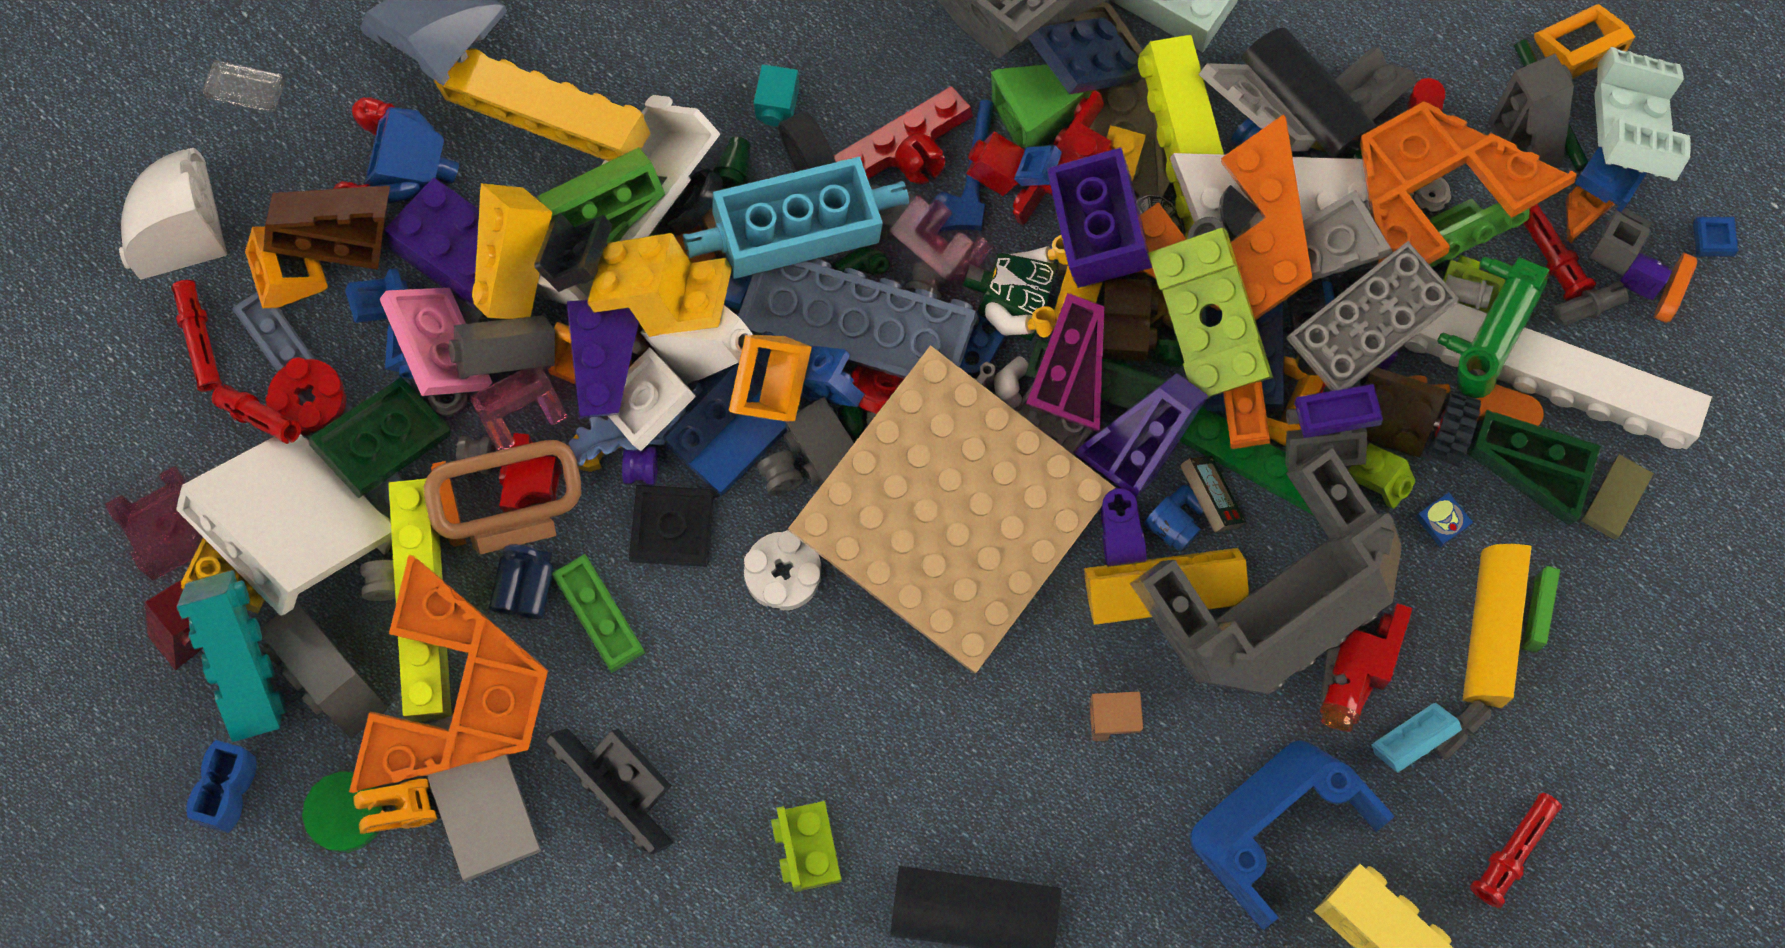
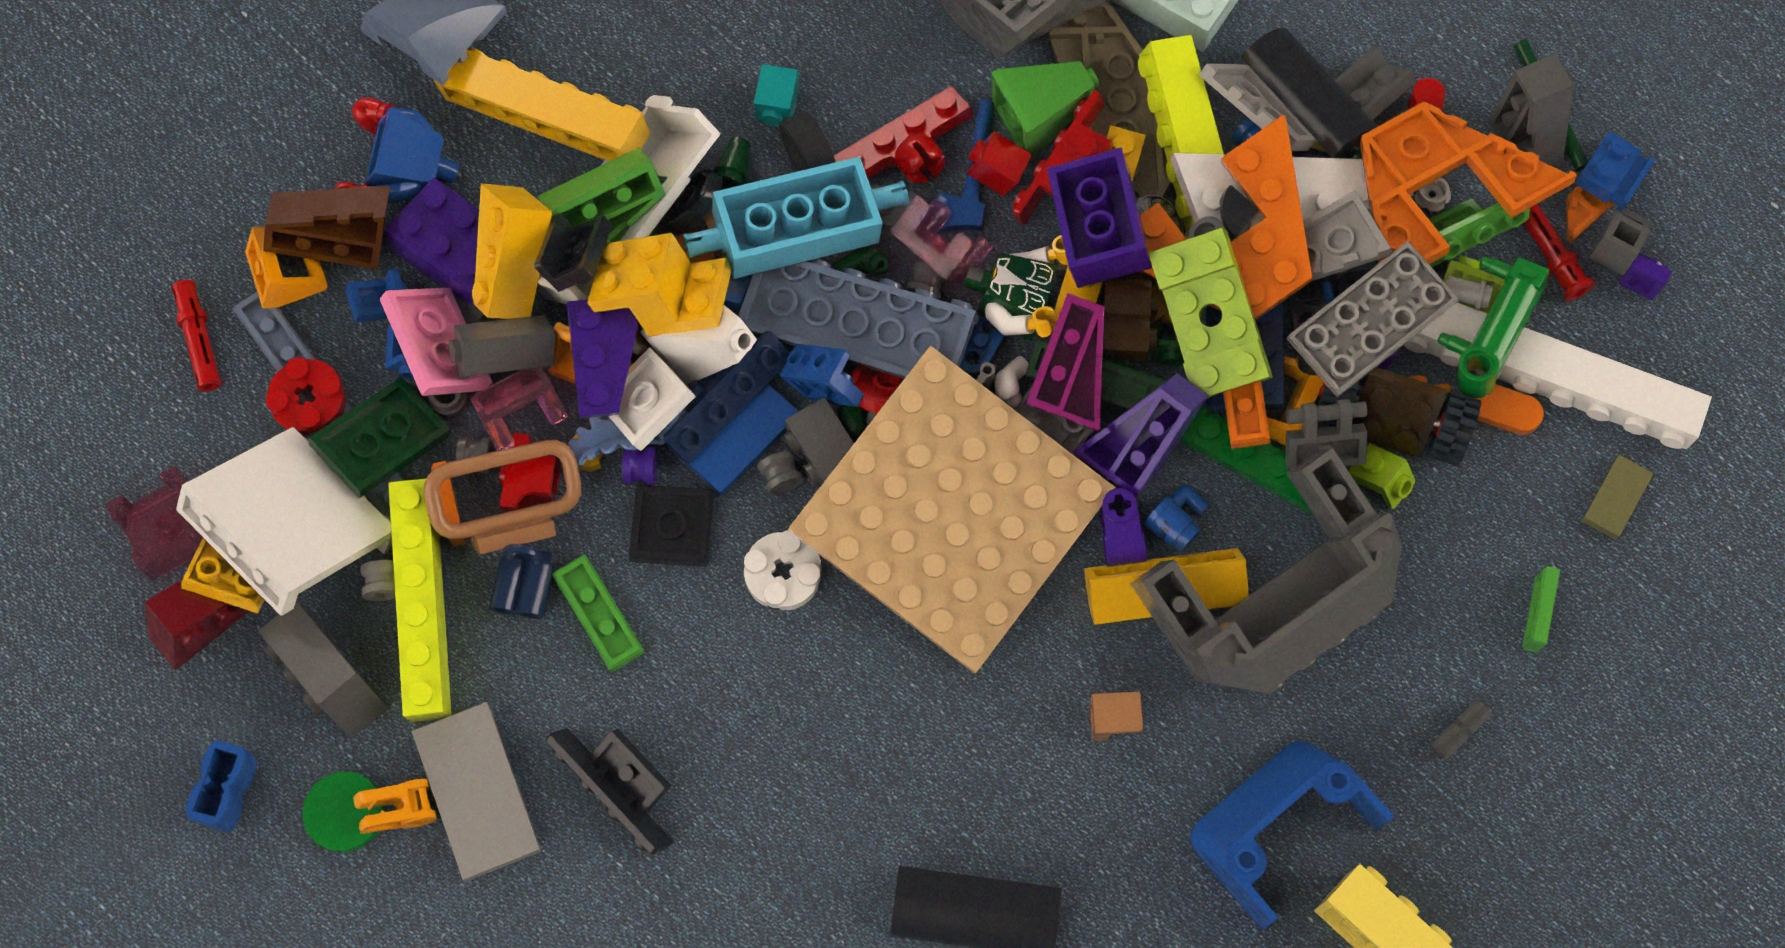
white brick [119,148,227,280] -> none
teal wedge [177,570,287,742] -> none
clear tile [202,60,286,113] -> none
red pin [211,384,301,444] -> none
orange wing [349,555,548,793] -> none
light orange tile [729,335,812,421] -> none
lime bracket [771,801,842,892] -> none
blue tile [1014,145,1062,186] -> none
dark blue plate [1028,17,1142,94] -> none
tile [1180,456,1246,533] -> none
dark purple tile [1294,384,1383,438] -> none
red plate [1320,603,1413,732] -> none
medium azure plate [1371,702,1462,773] -> none
tile [1416,492,1473,547] -> none
yellow brick [1462,544,1532,708] -> none
dark green wedge [1467,410,1601,526] -> none
red pin [1470,793,1562,908] -> none
light orange tile [1534,4,1635,79] -> none
dark grey axle [1553,281,1629,326] -> none
light aqua plate [1594,47,1691,181] -> none
orange tile [1654,253,1698,323] -> none
blue tile [1693,217,1738,256] -> none

